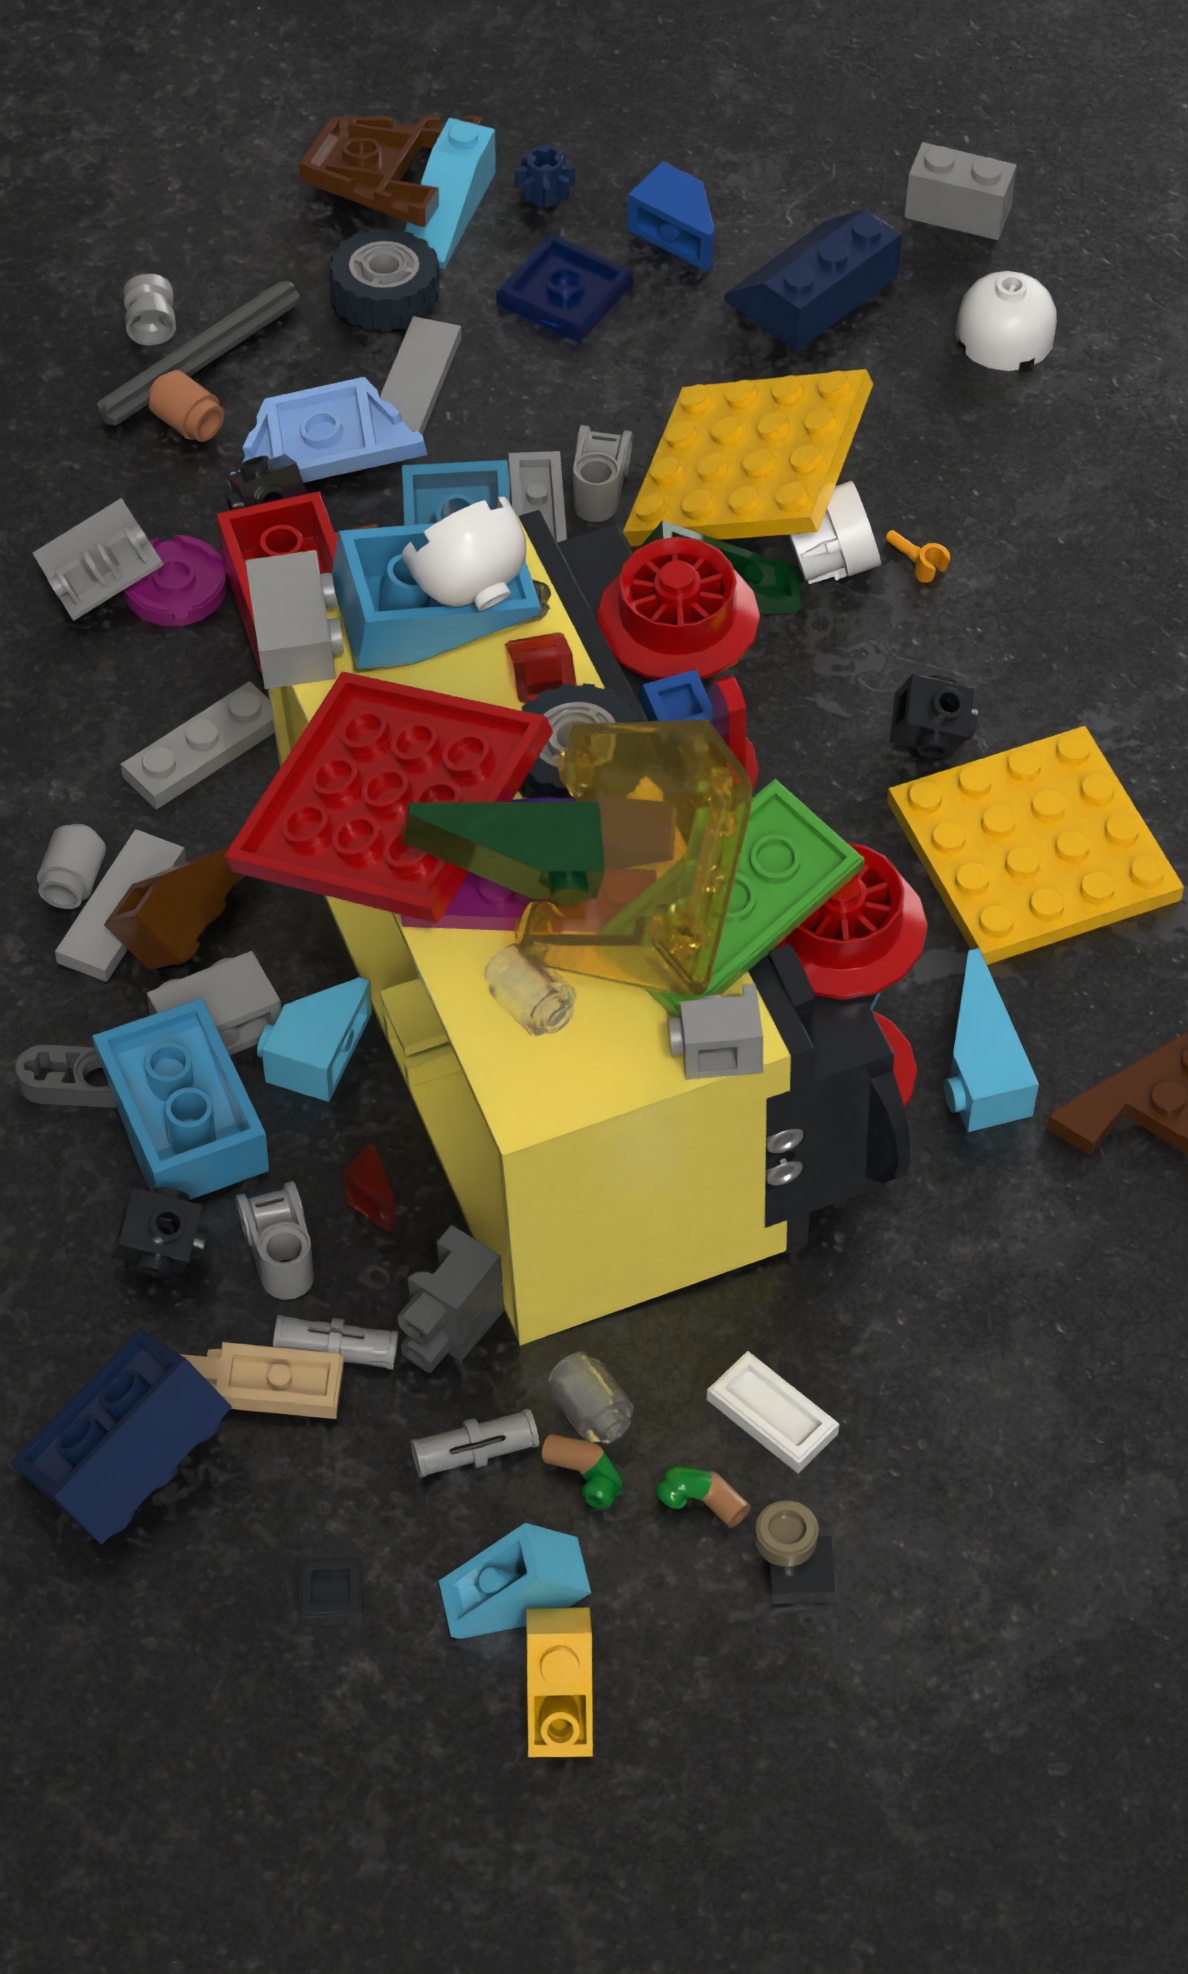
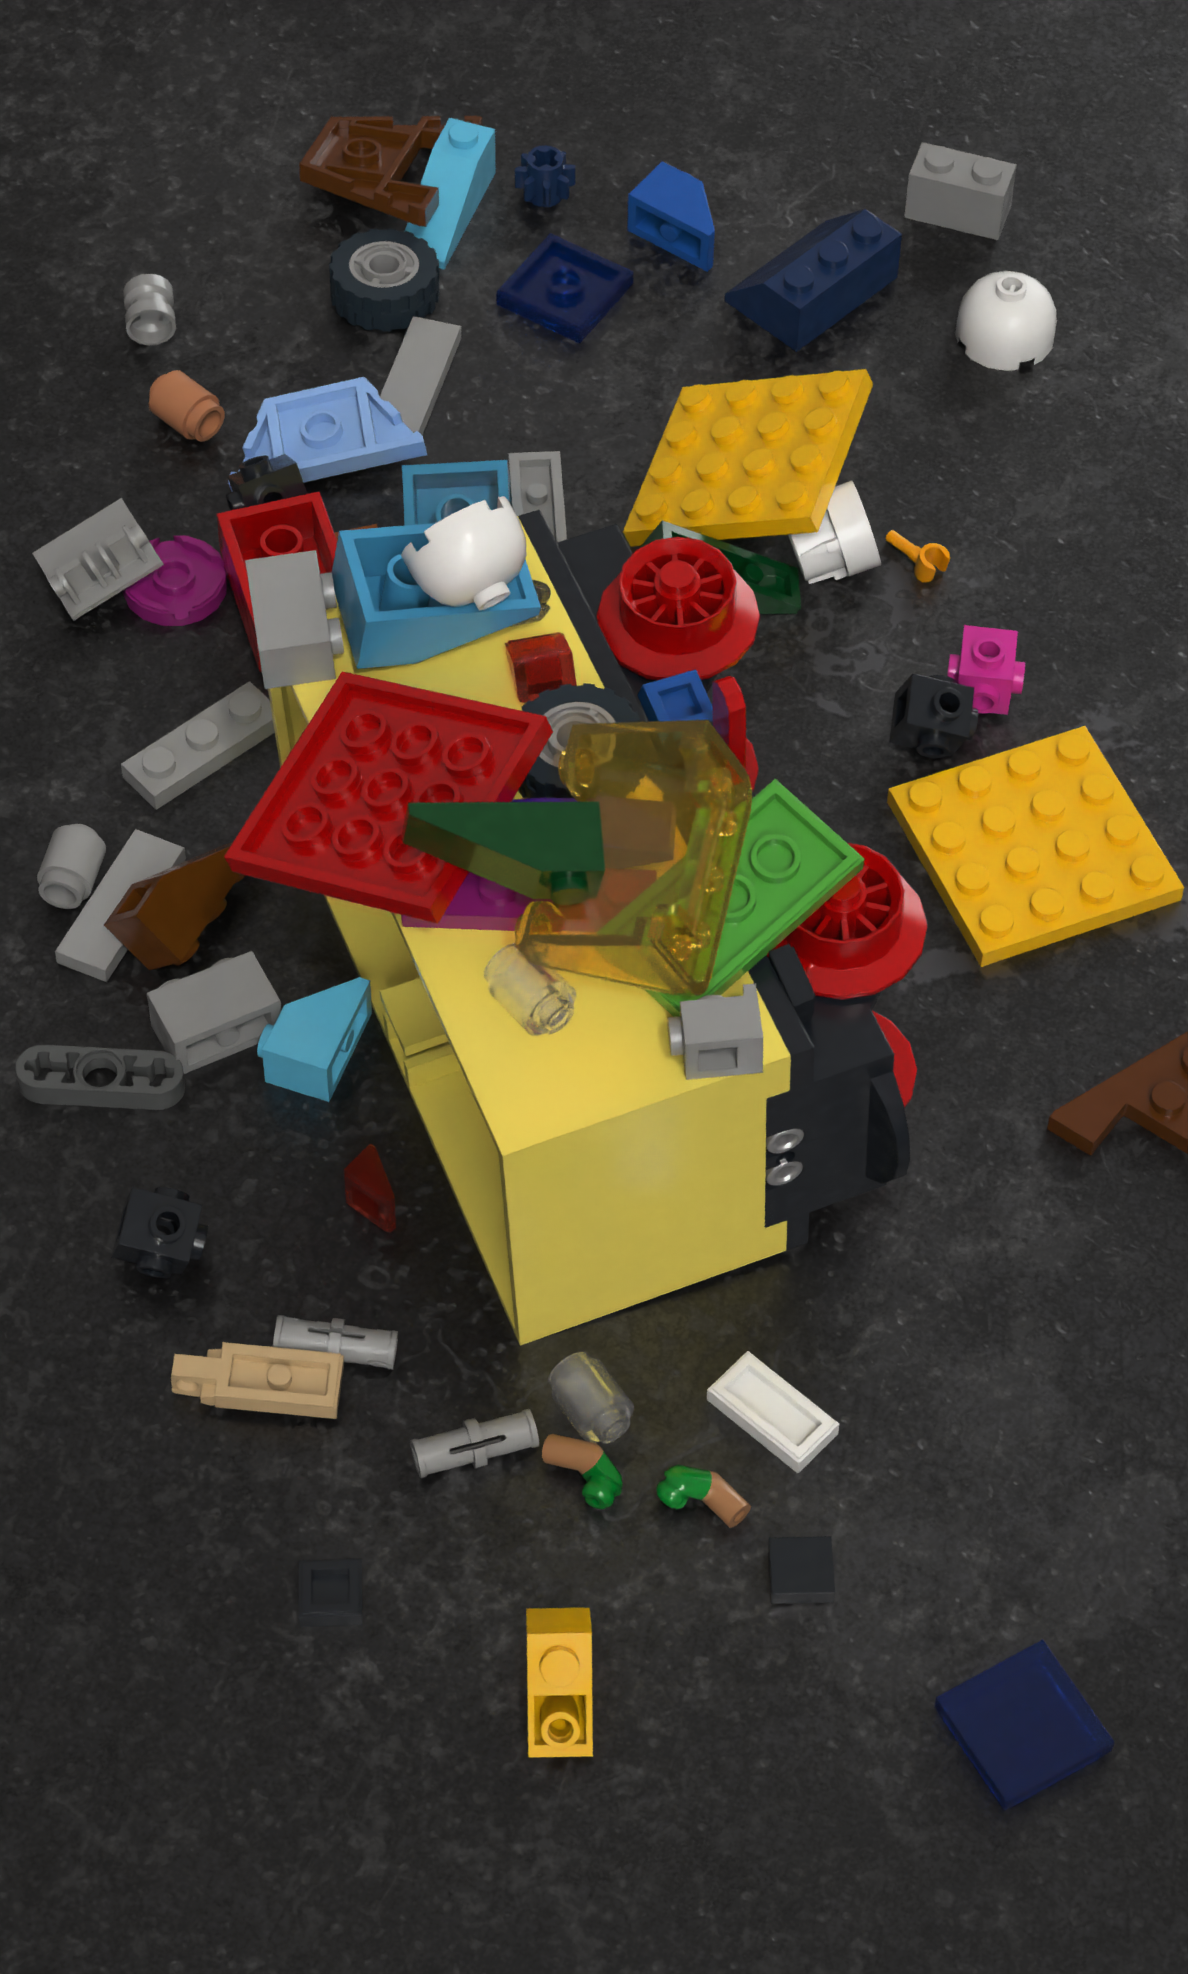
dark blue slope [10,1329,232,1545] -> none
dark azure slope [92,998,269,1200] -> none
dark grey axle [97,281,300,425] -> none
light grey piece [235,1181,314,1300] -> none
dark grey hips [398,1224,504,1373] -> none
medium azure slope [439,1523,591,1639] -> none
light grey piece [572,425,633,522] -> none
dark tan tile [755,1501,819,1567] -> none
medium azure slope [943,948,1039,1132] -> none
none -> clear blue tile [934,1640,1115,1811]
none -> dark pink brick [947,625,1025,715]

